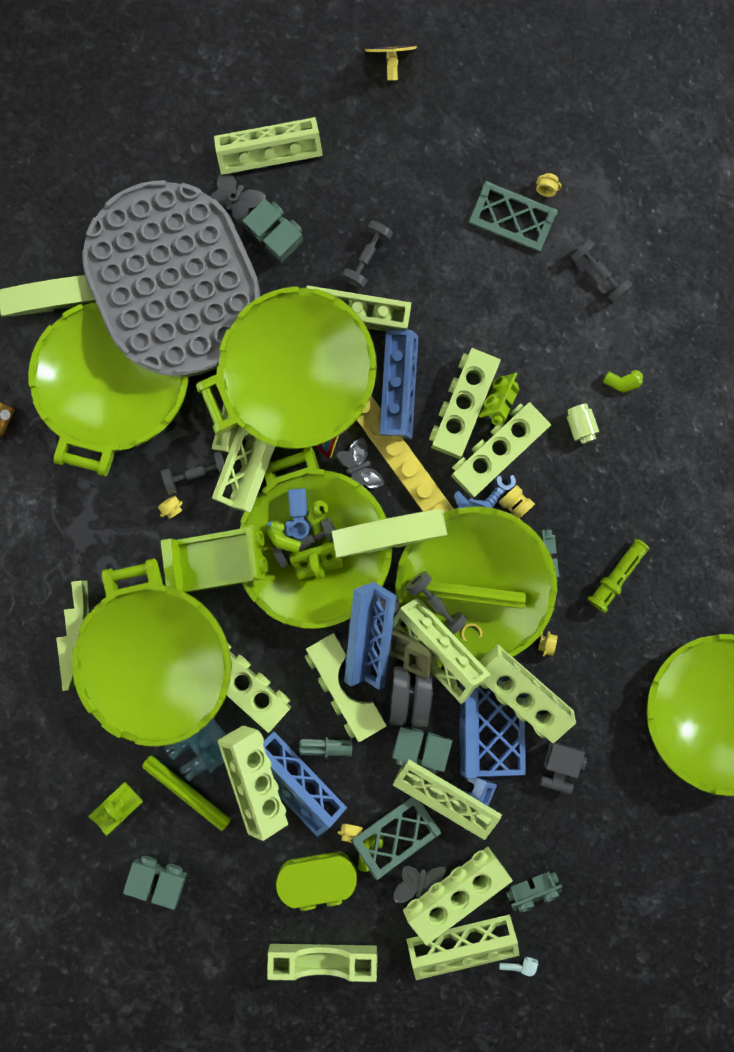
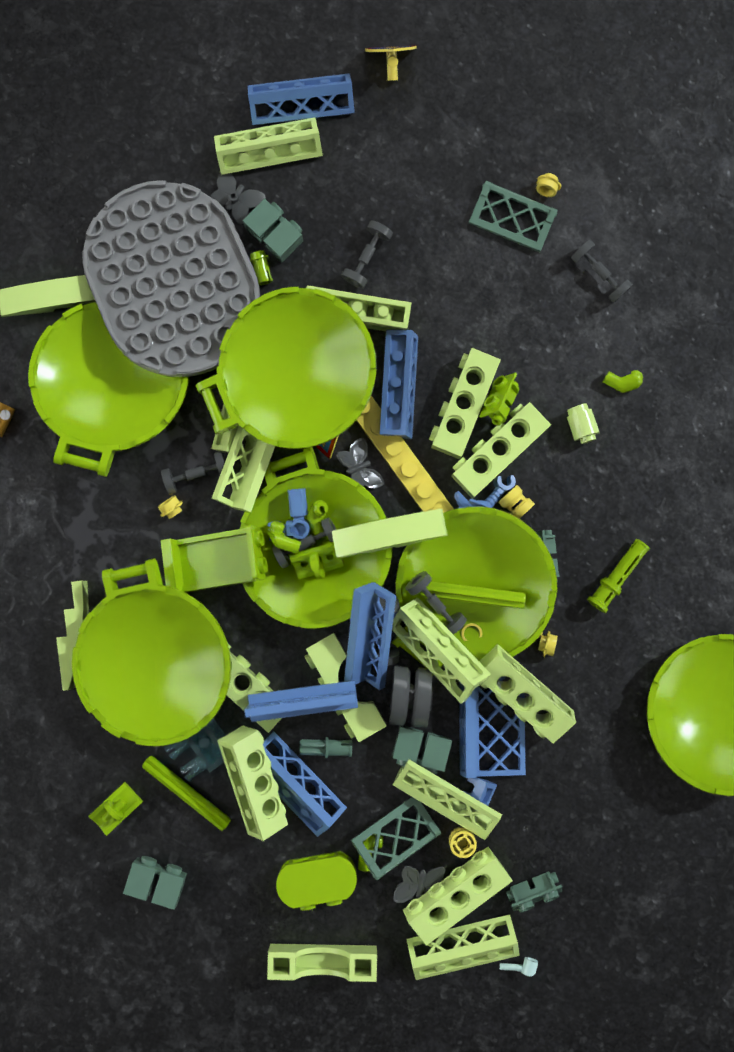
light yellow plate [338,824,363,843] -> none
olive slope [389,628,431,679] -> none
dark grey brick [540,741,587,795] -> none
none -> medium blue fence [245,680,358,722]
none -> medium blue fence [248,73,355,125]
none -> lime pin [250,250,273,285]
none -> light yellow wheel [449,827,477,858]

